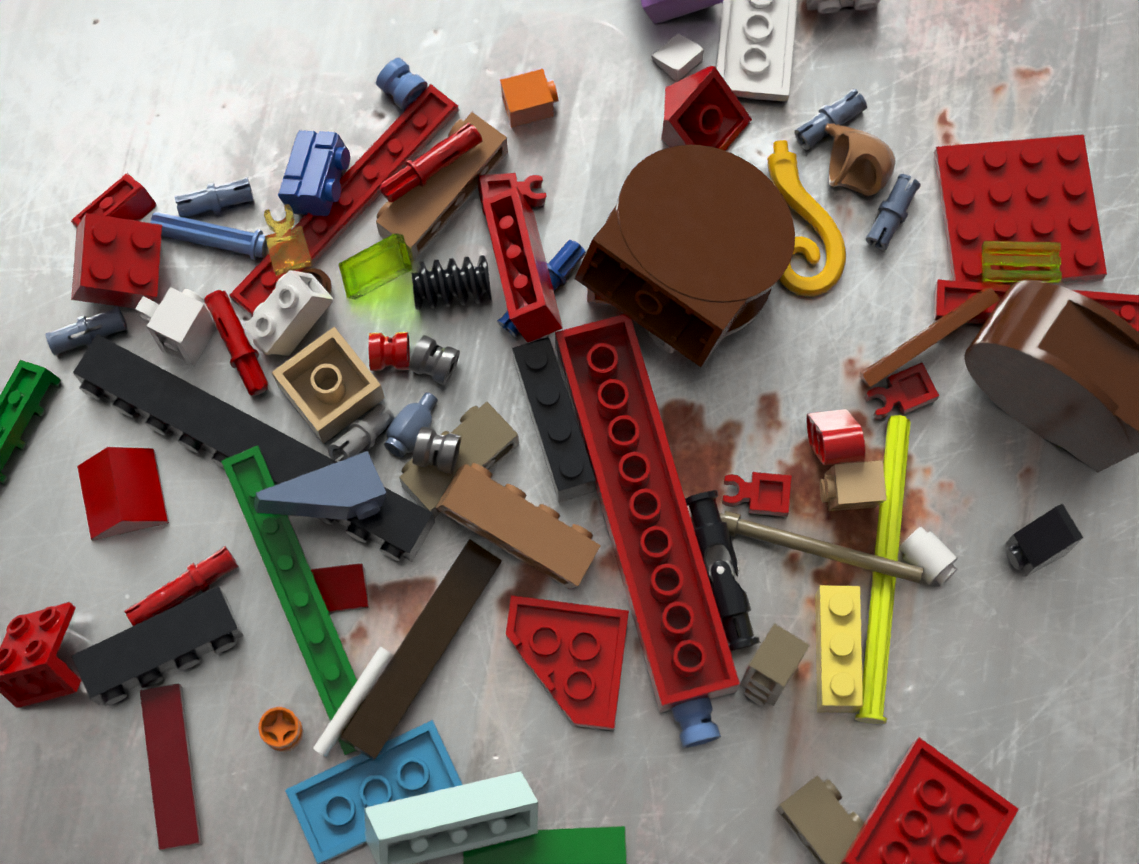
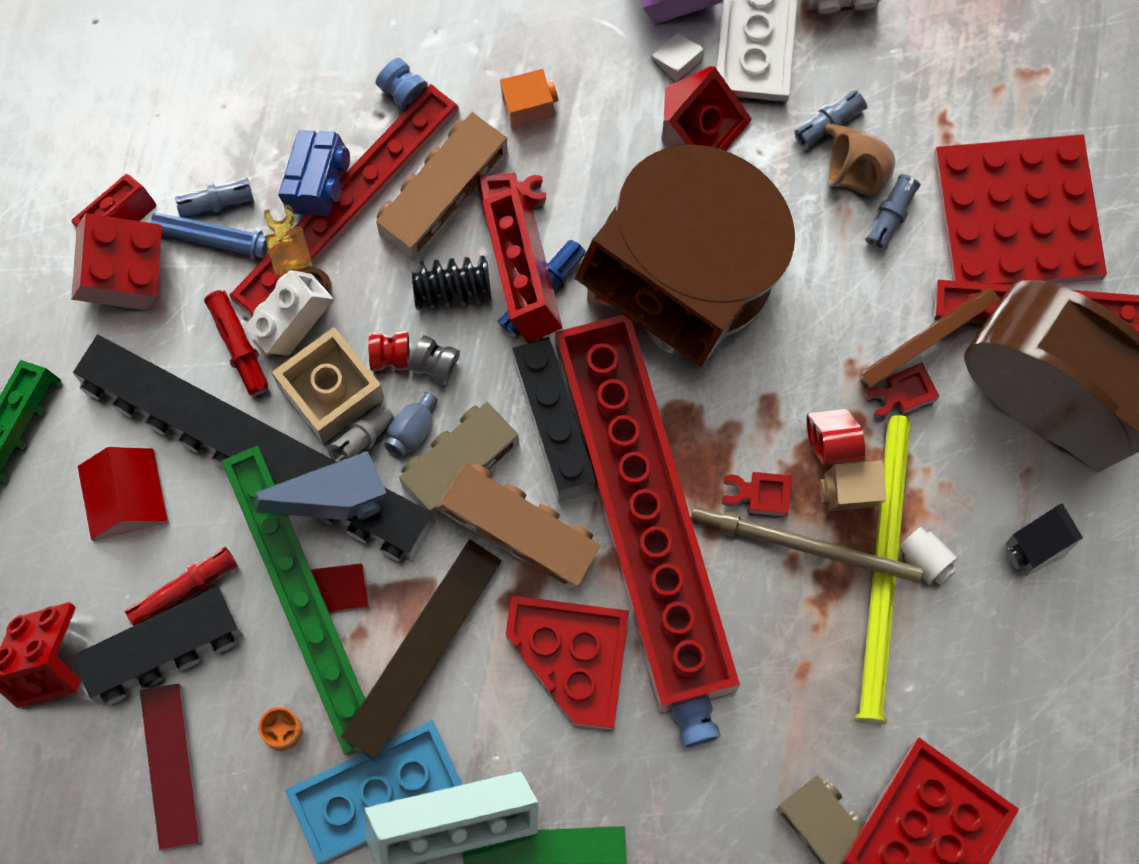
sand blue pin [45,307,127,356] -> none
white brick [135,287,217,367] -> none
white bar [313,646,393,757] -> none
clear neon green tile [338,233,413,300] -> none
red axle [380,122,483,202] -> none
flat silver wheel [412,426,461,474] -> none
black piece [685,490,761,651] -> none
dark tan brick [740,623,810,706] -> none
yellow plant [767,140,846,297] -> none
light yellow brick [815,585,863,713] -> none
clear neon green tile [982,241,1062,283] -> none

